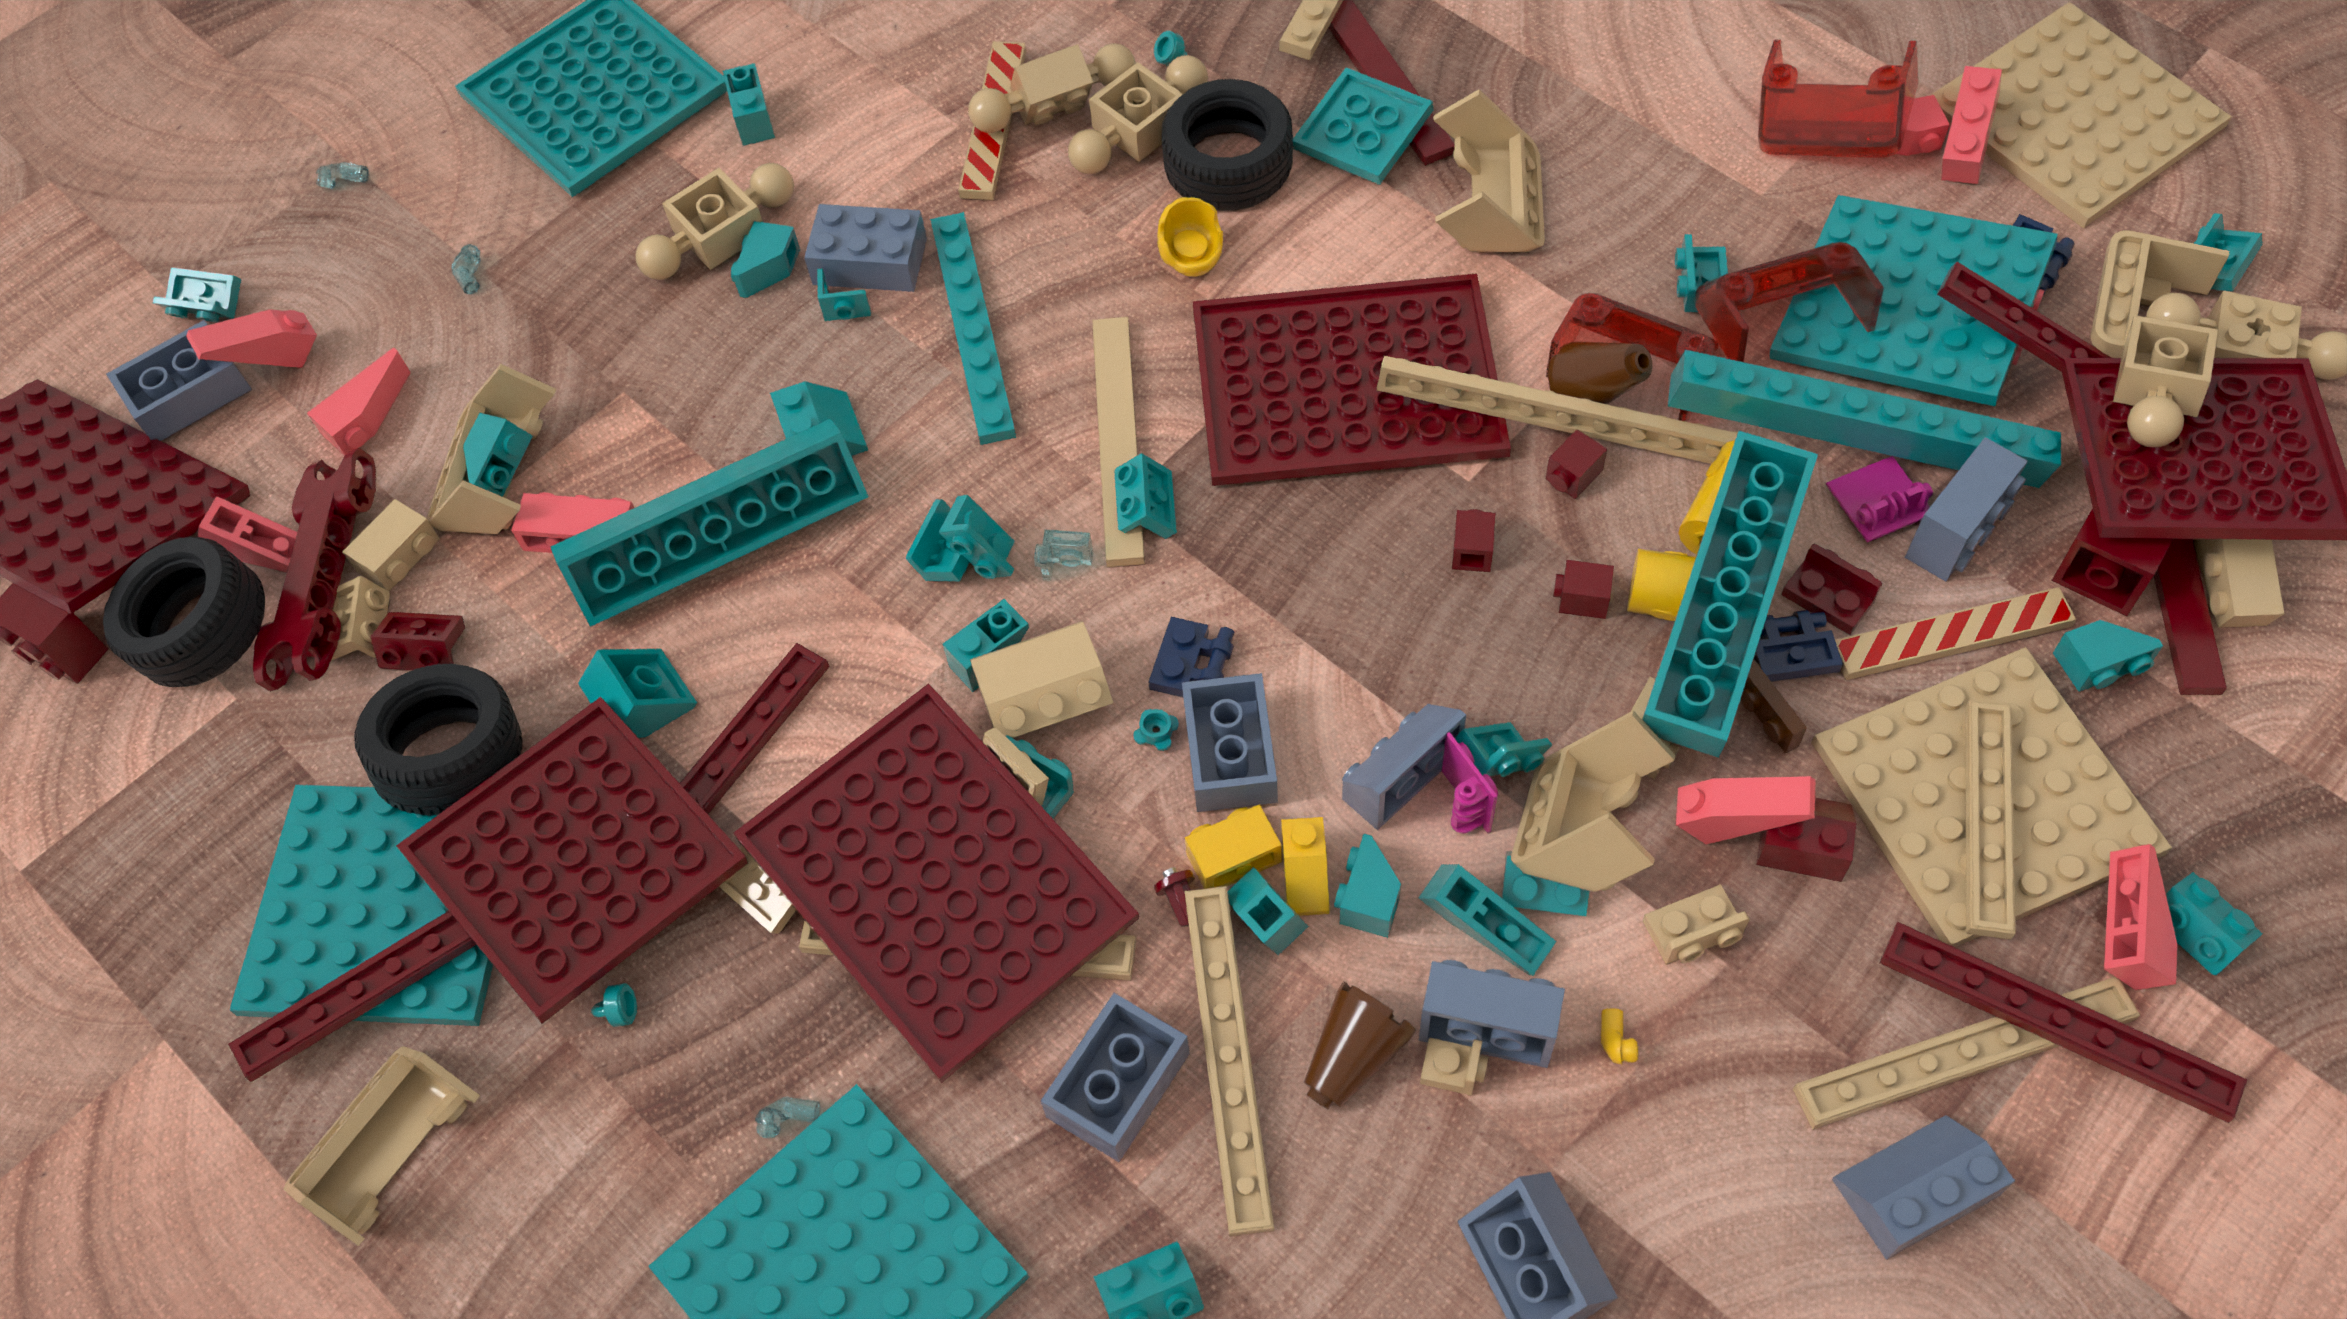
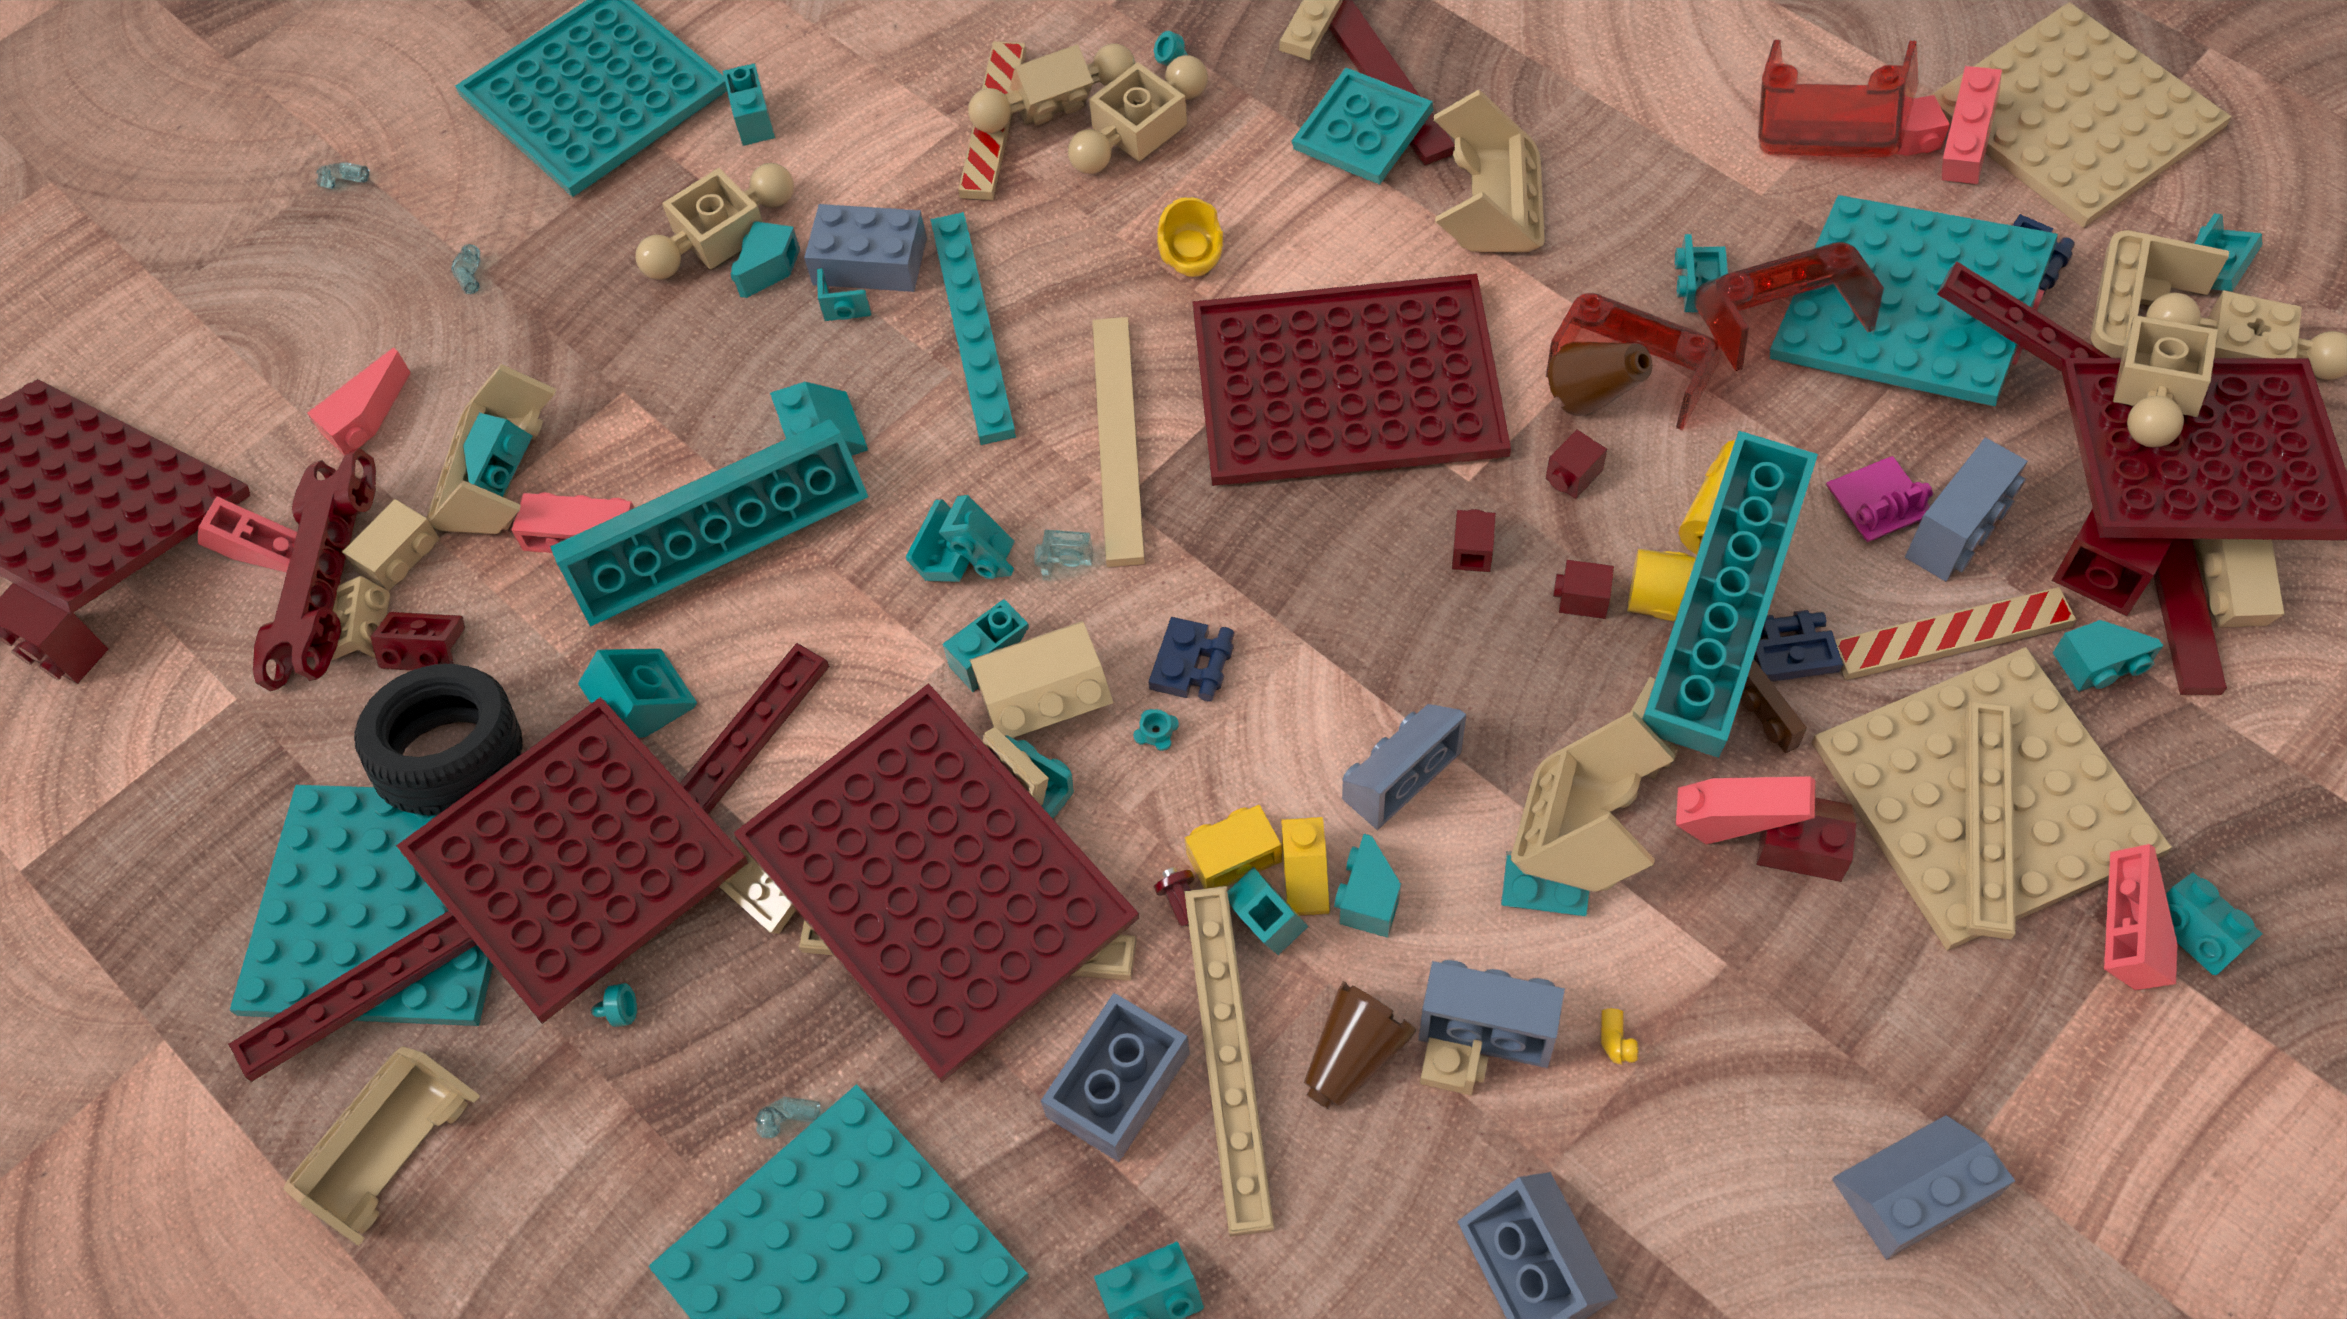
black tyre [103,537,265,688] -> none
sand blue brick [106,320,252,441] -> none
bracket [153,267,241,323] -> none
coral slope [186,309,317,368] -> none
teal bracket [1114,453,1177,539] -> none
black tyre [1162,79,1293,211] -> none
sand blue brick [1182,673,1278,812] -> none
tan plate [1377,356,1738,464] -> none
teal slope [1418,864,1557,976] -> none
dark pink hinge [1442,732,1498,834] -> none
teal bracket [1455,722,1552,777] -> none
tan bracket [1643,884,1750,965] -> none
teal brick [1668,350,2061,488] -> none
dark red bracket [1781,544,1882,635] -> none
tan tile [1793,977,2140,1130] -> none
dark red tile [1879,922,2248,1123] -> none

